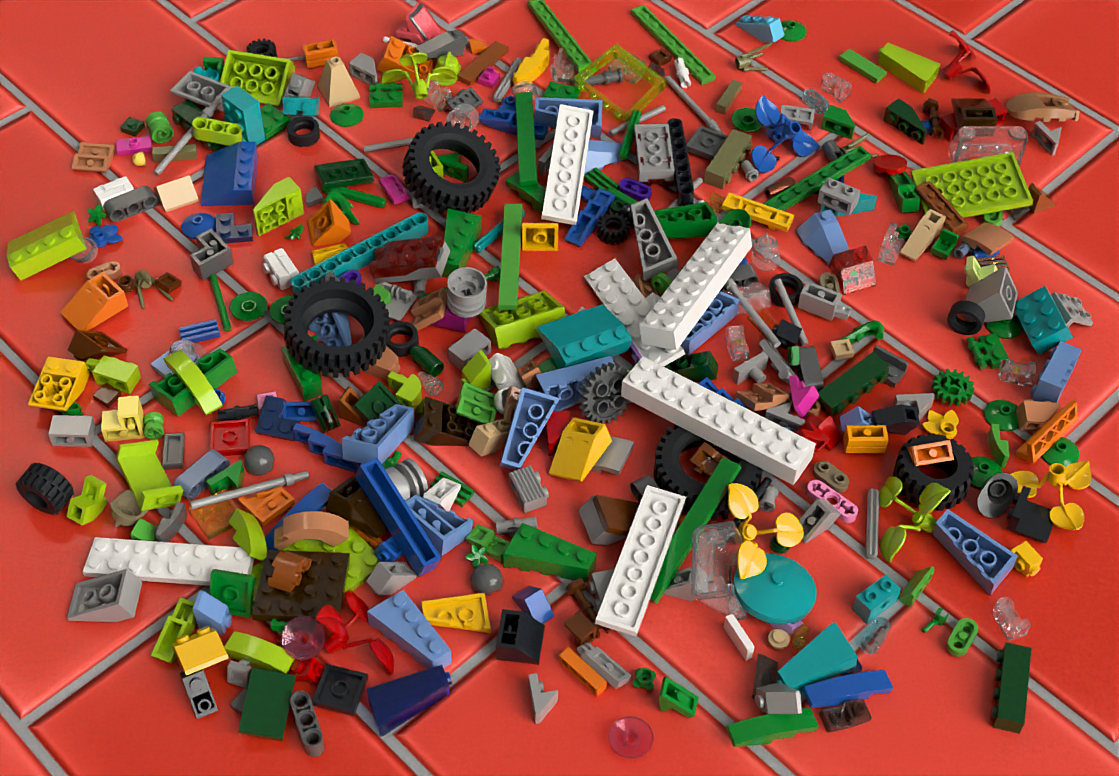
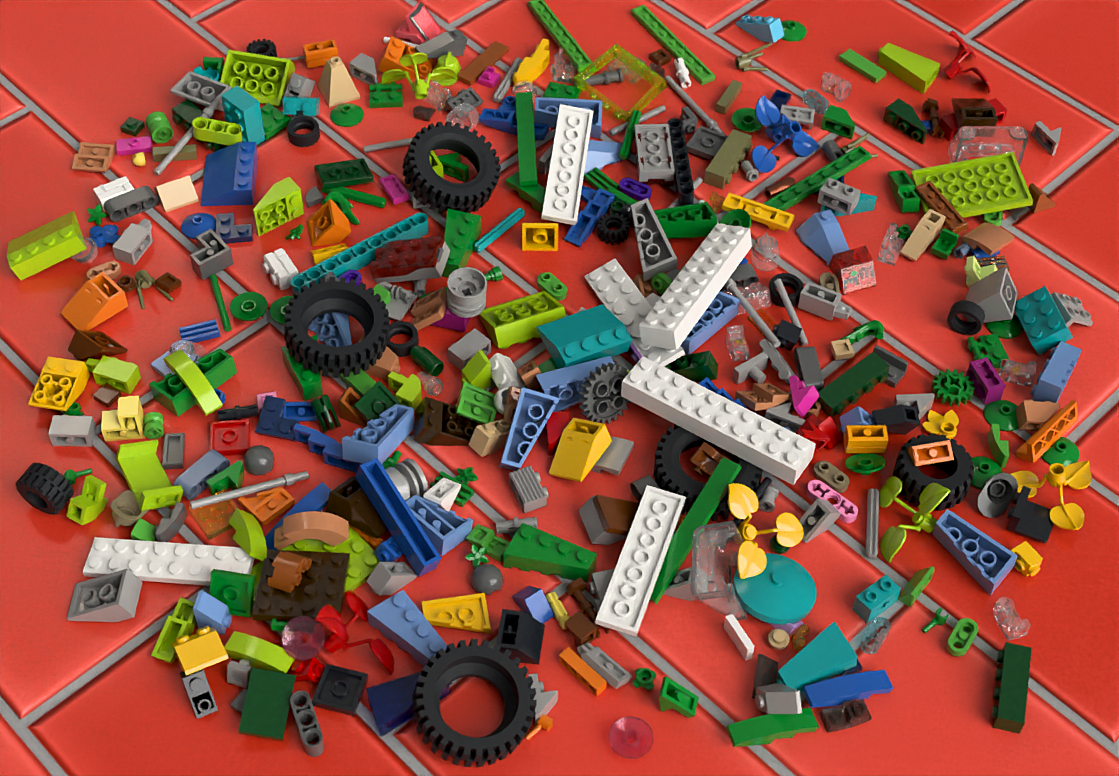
orange tile [469,39,487,54] -> none
bright green tile [498,204,523,310] -> none
tile [787,346,800,366] -> none
red tile [873,154,907,175] -> none
medium nougat slope [1005,92,1080,122] -> none
none -> green hand [64,468,93,485]
none -> light grey hinge [112,218,153,265]
none -> bright green slope [340,369,376,397]
none -> black tyre [411,639,537,767]
none -> green plant [454,467,478,486]
none -> orange hand [524,715,554,740]
none -> bright green plate [537,272,567,301]
none -> light yellow axle [546,592,570,630]
none -> dark grey bracket [680,106,698,135]
none -> clear blue tile [769,89,792,113]
none -> green dish [845,453,886,475]
none -> magenta brick [965,357,1006,404]

